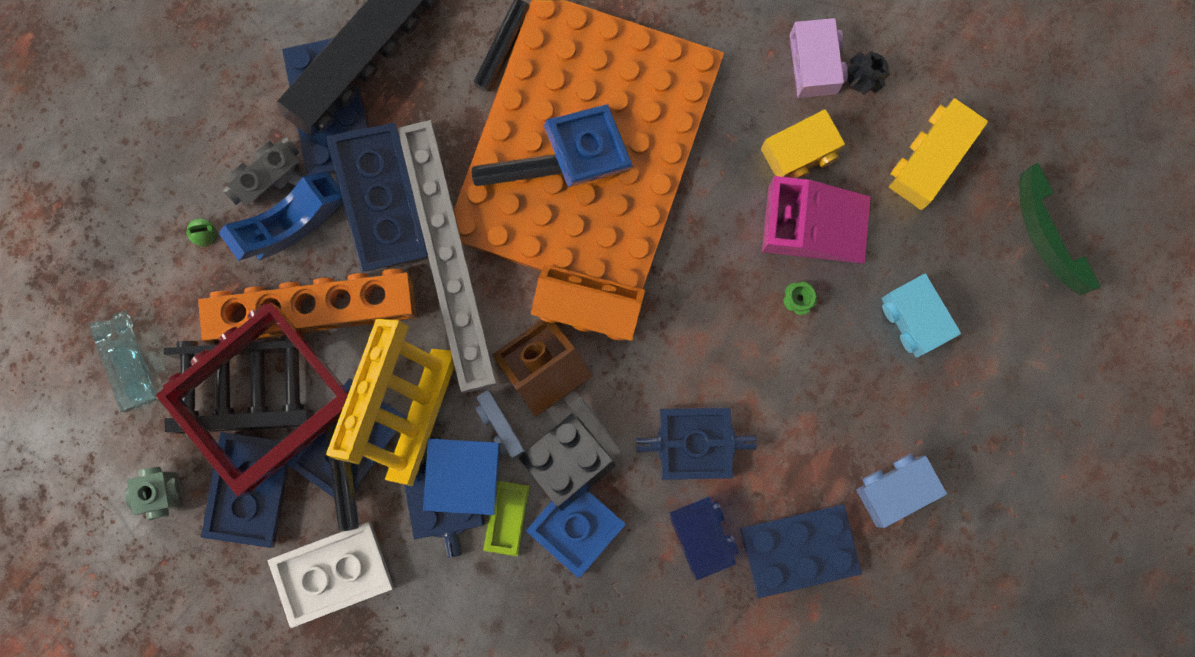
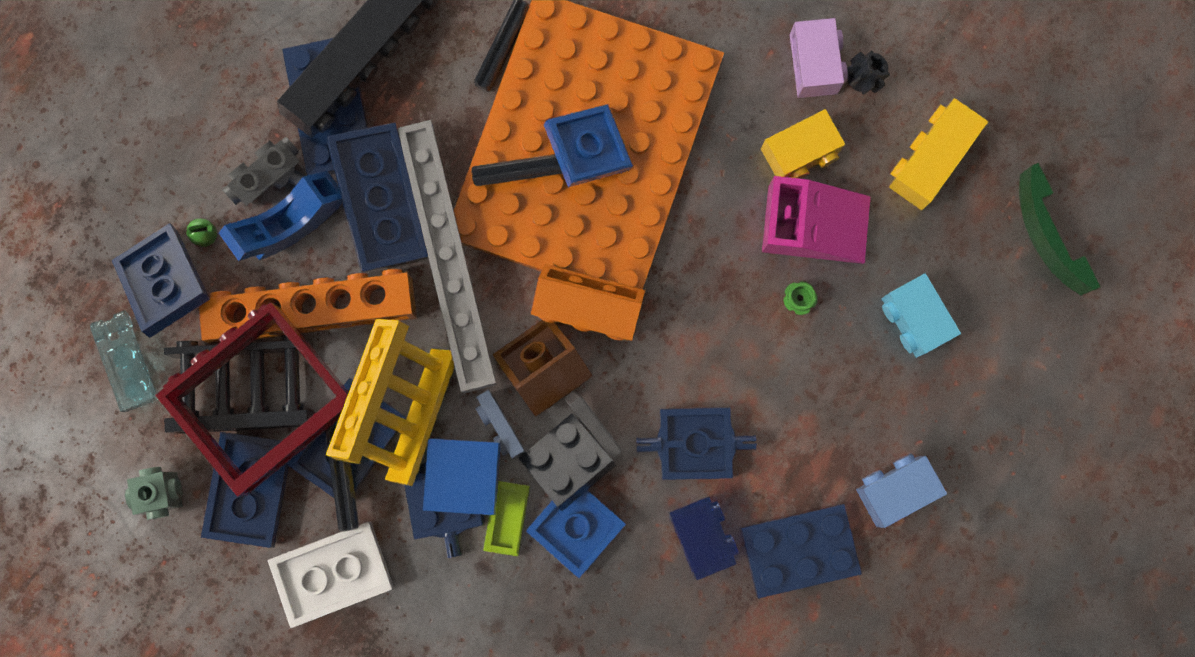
none -> dark blue plate [112,223,210,338]

